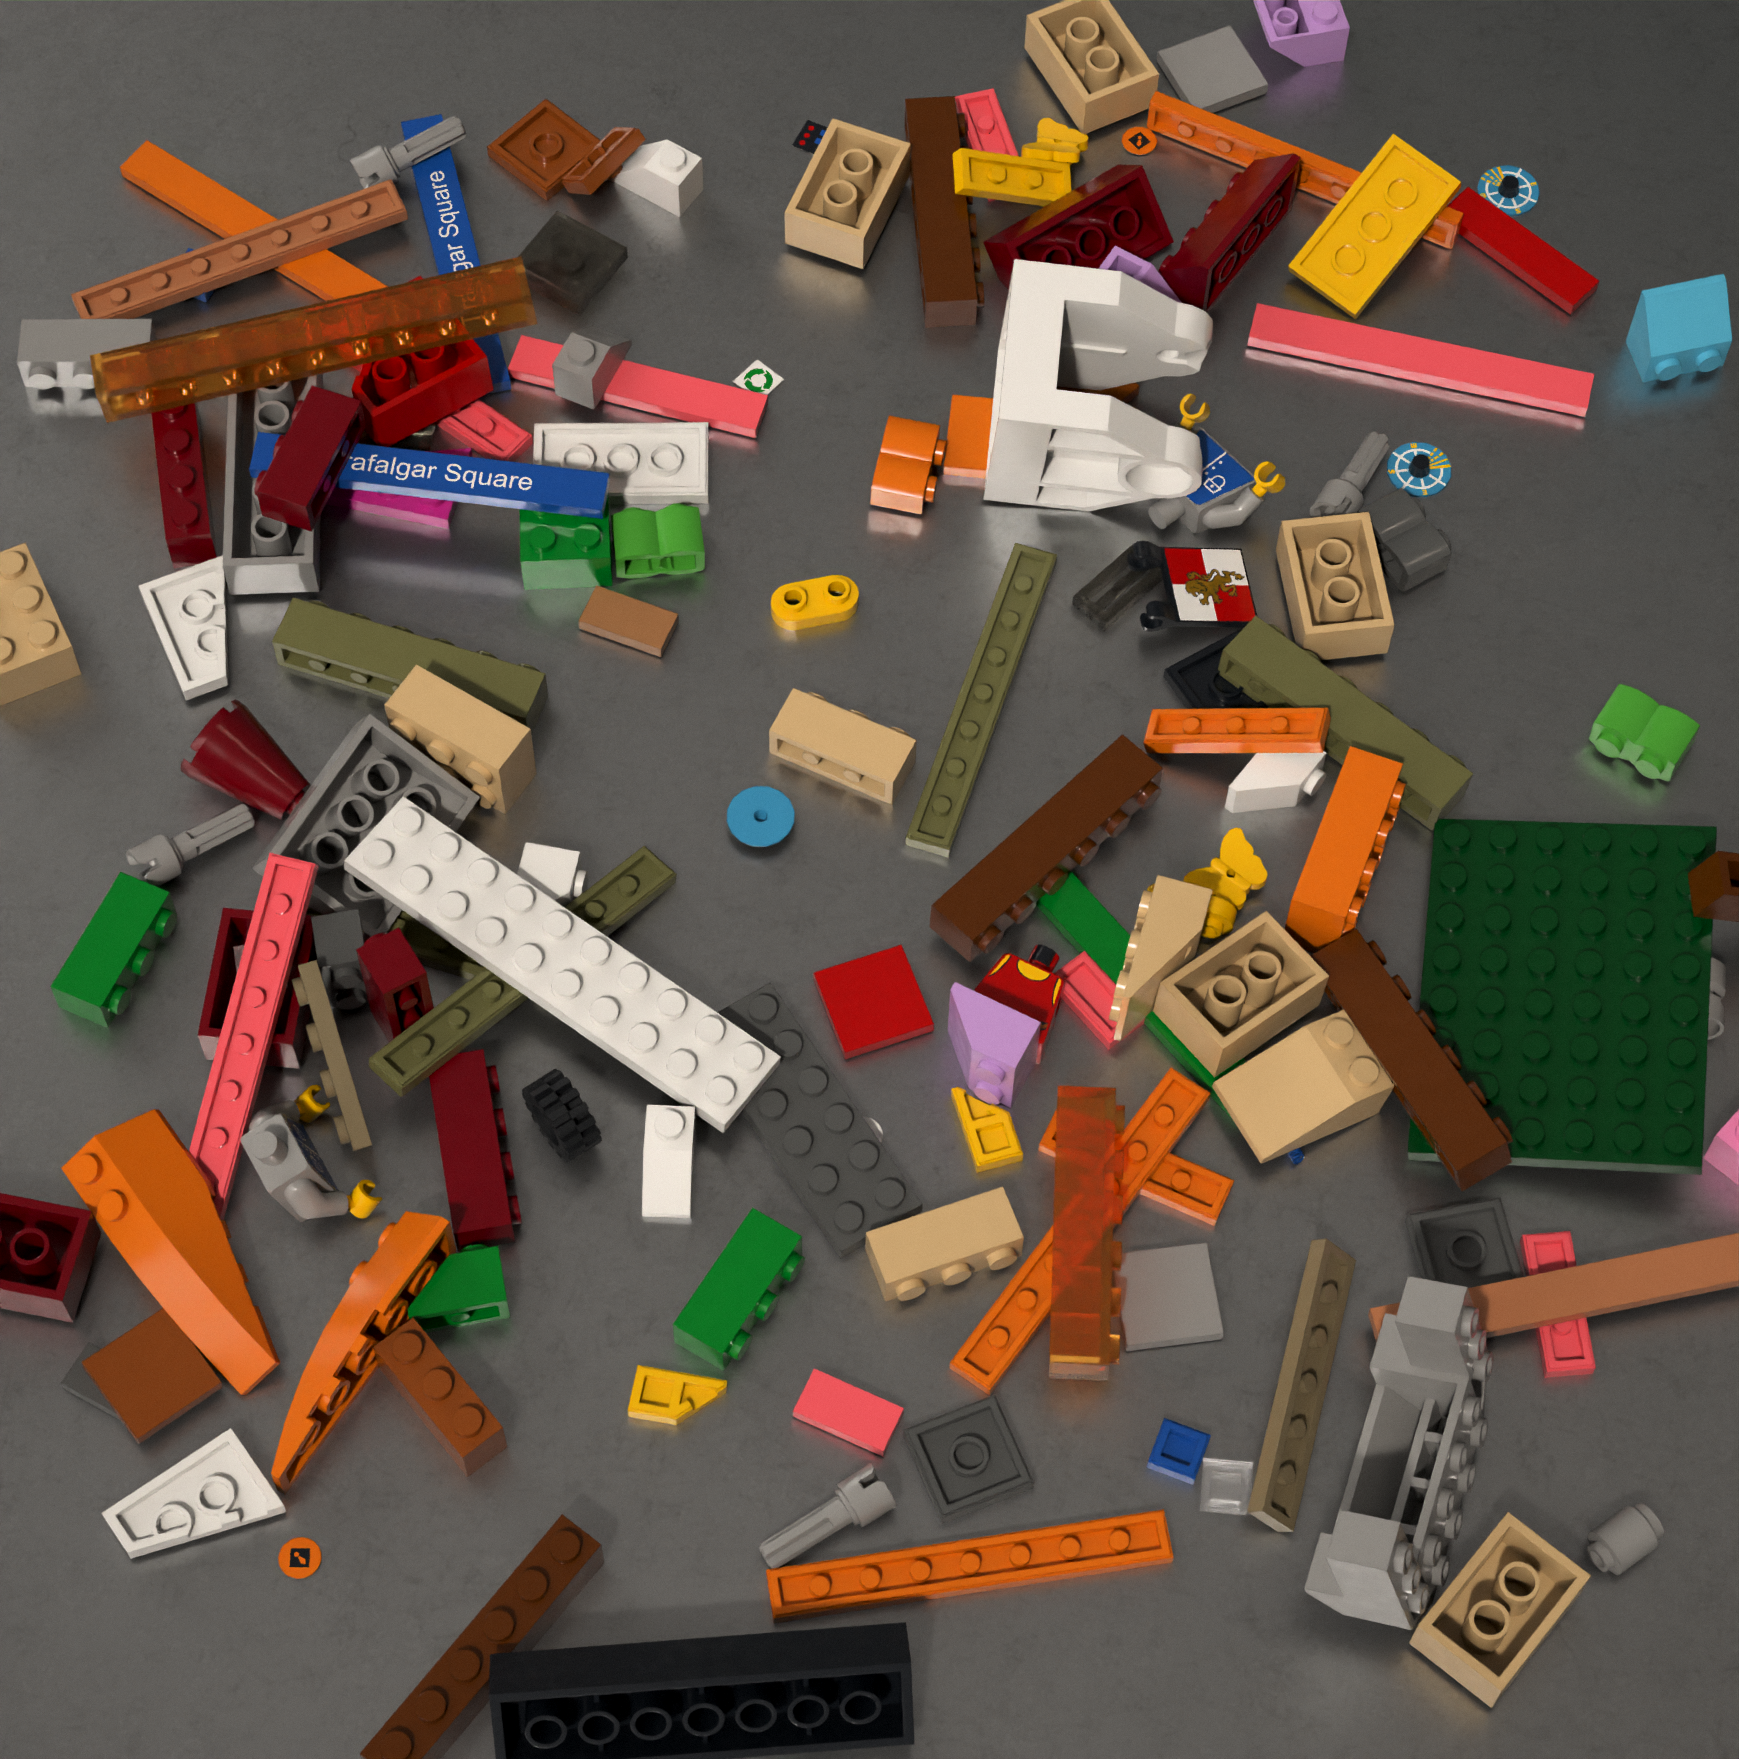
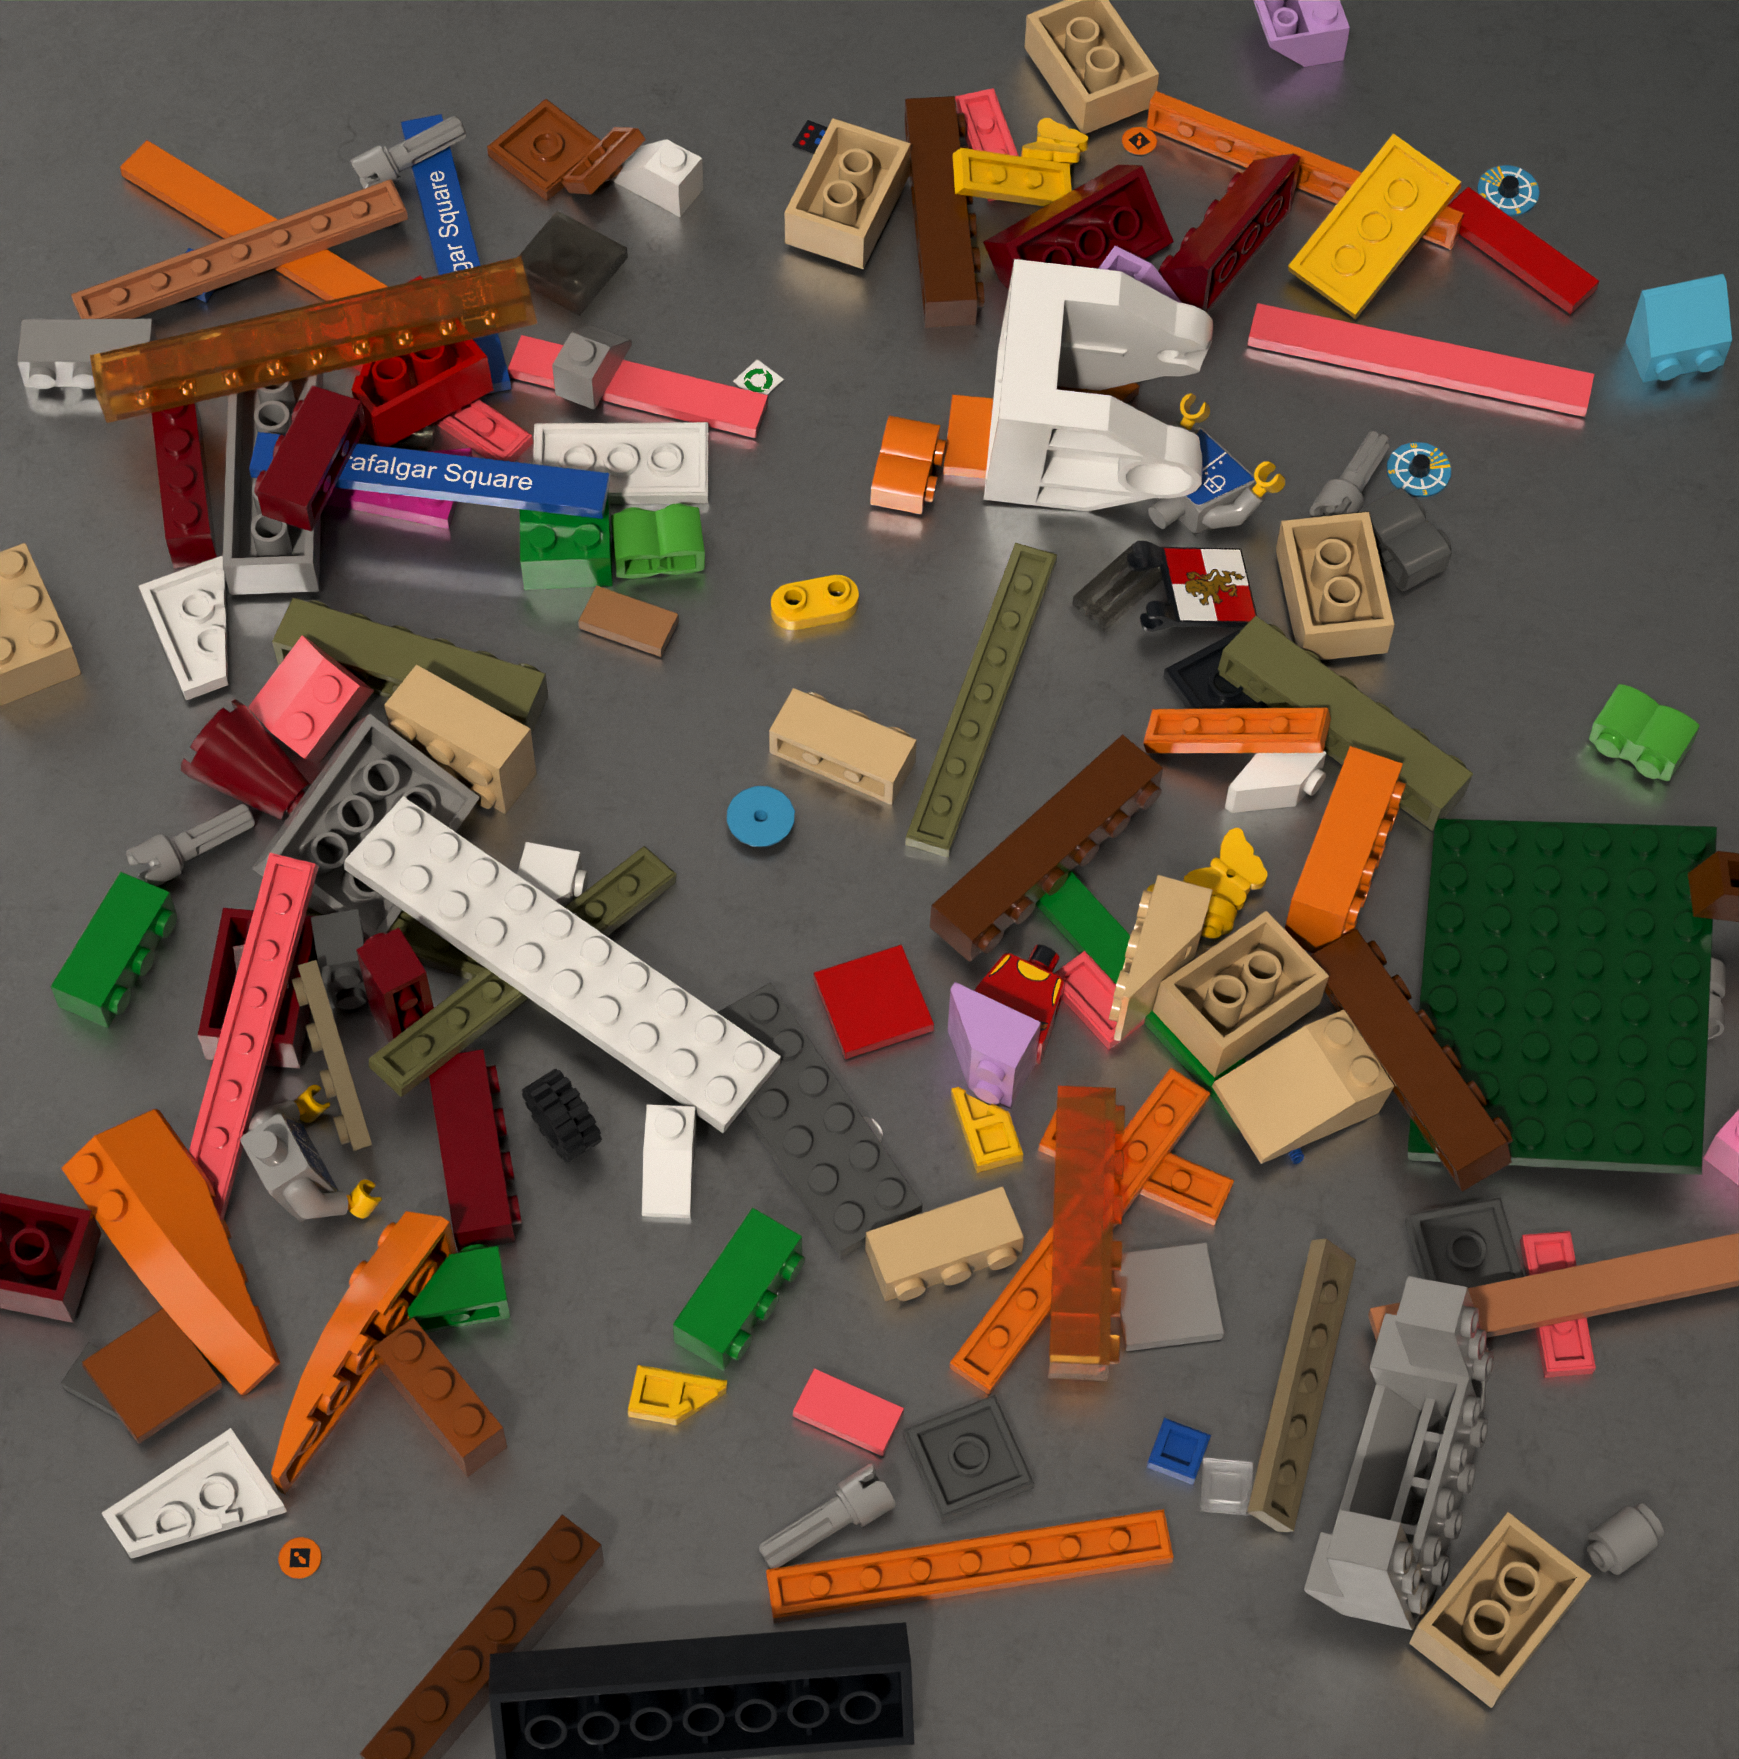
light grey tile [1157,25,1268,113] -> none
none -> coral slope [248,635,374,763]

